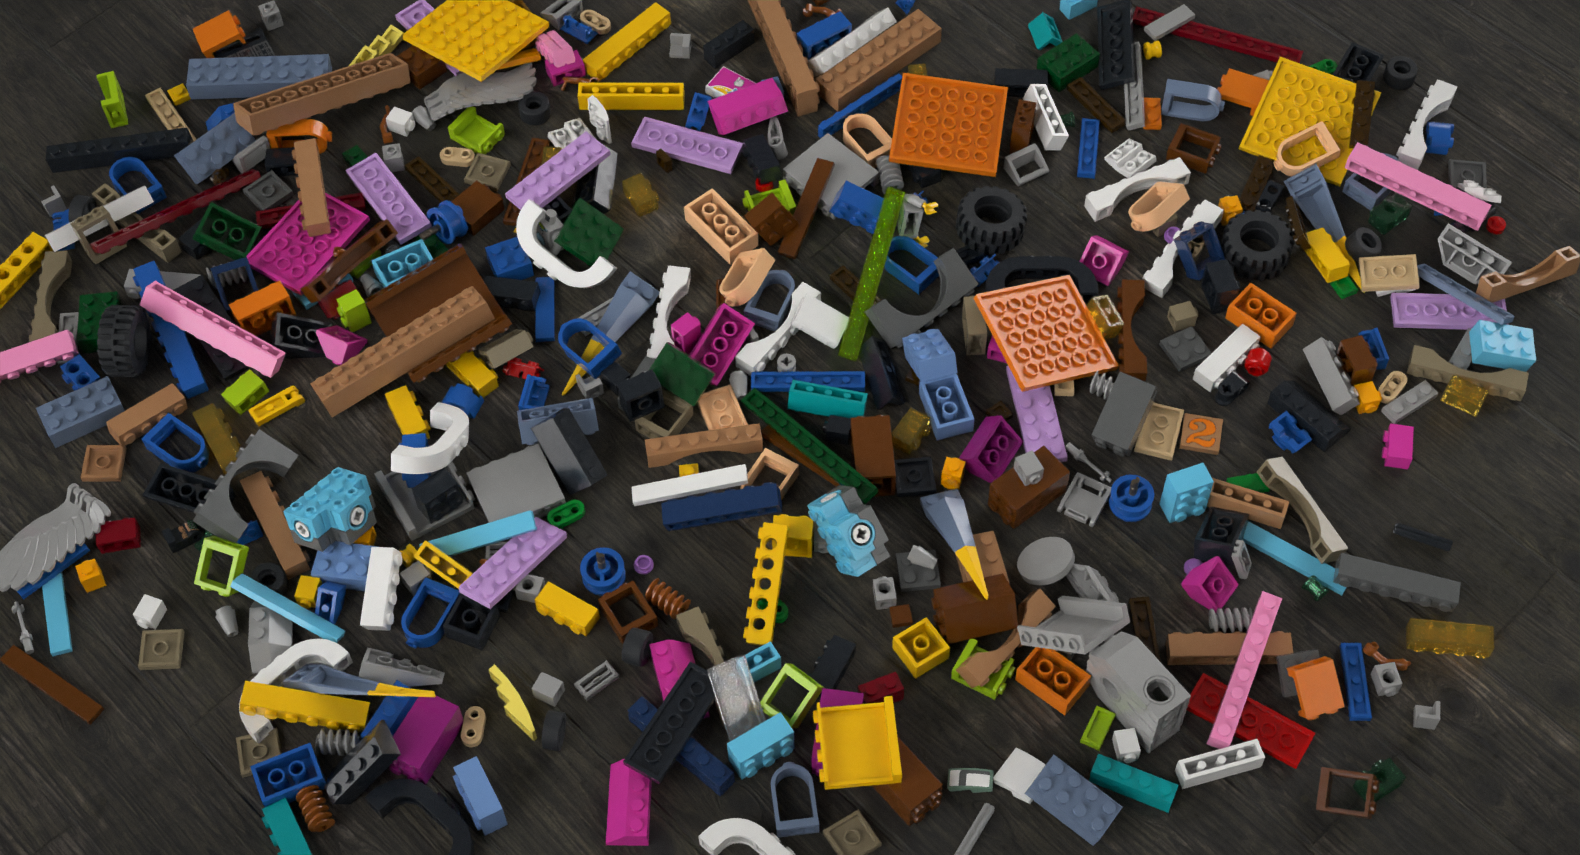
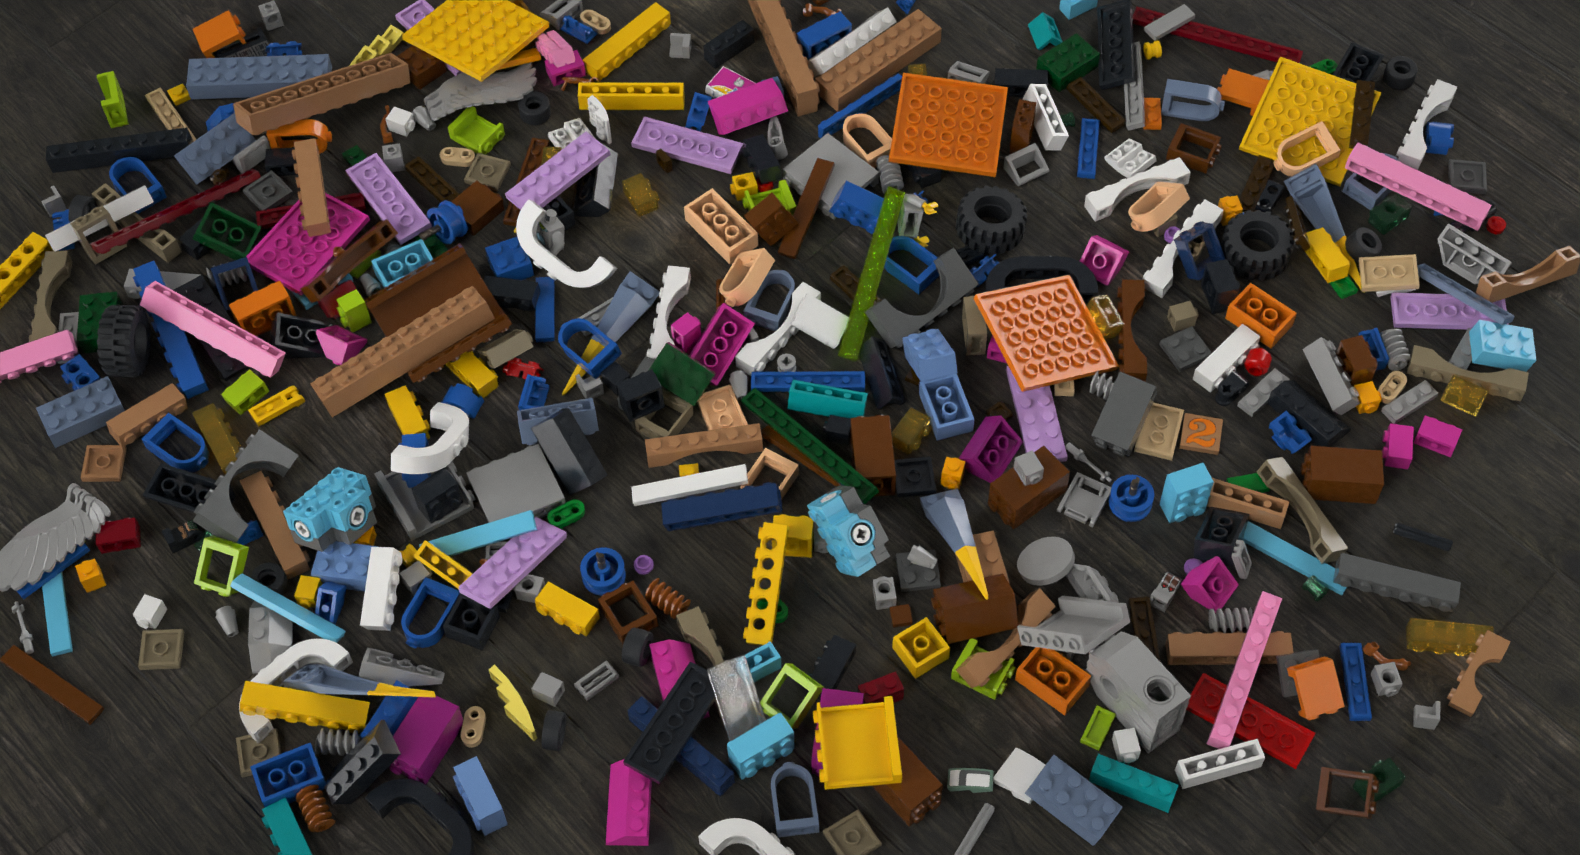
dark green plate [554,198,624,267] -> none
white slope [1457,180,1502,203] -> none
none -> blue hinge [265,41,302,56]
none -> yellow brick [730,172,758,201]
none -> light grey tile [948,61,990,84]
none -> light grey leg [1150,572,1182,613]
none -> light grey plate [1237,368,1290,417]
none -> reddish brown brick [1301,446,1384,504]
none -> light grey piece [1380,329,1411,371]
none -> dark pink brick [1414,416,1462,457]
none -> medium nougat arch [1447,630,1510,717]

